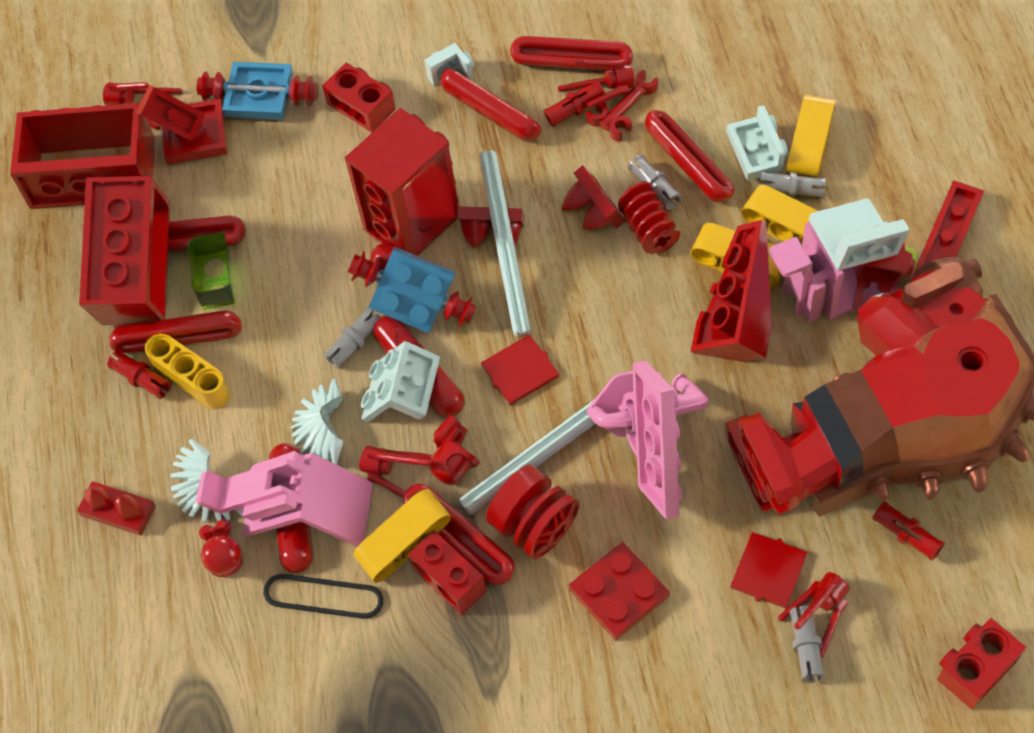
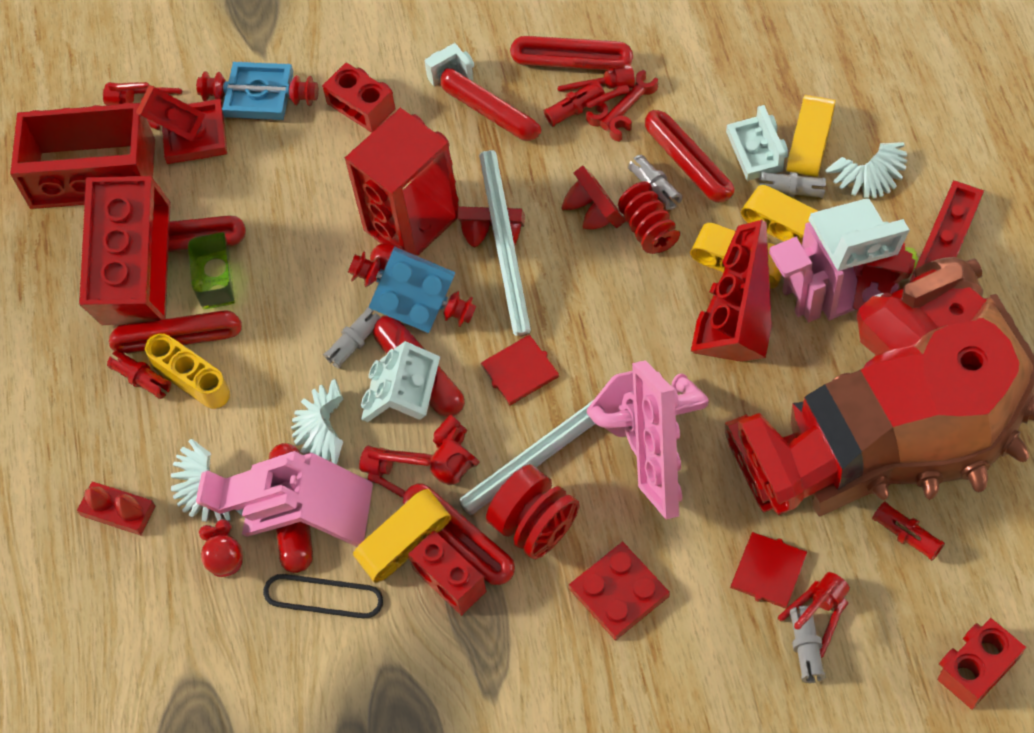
none -> light aqua hair [825,142,907,199]

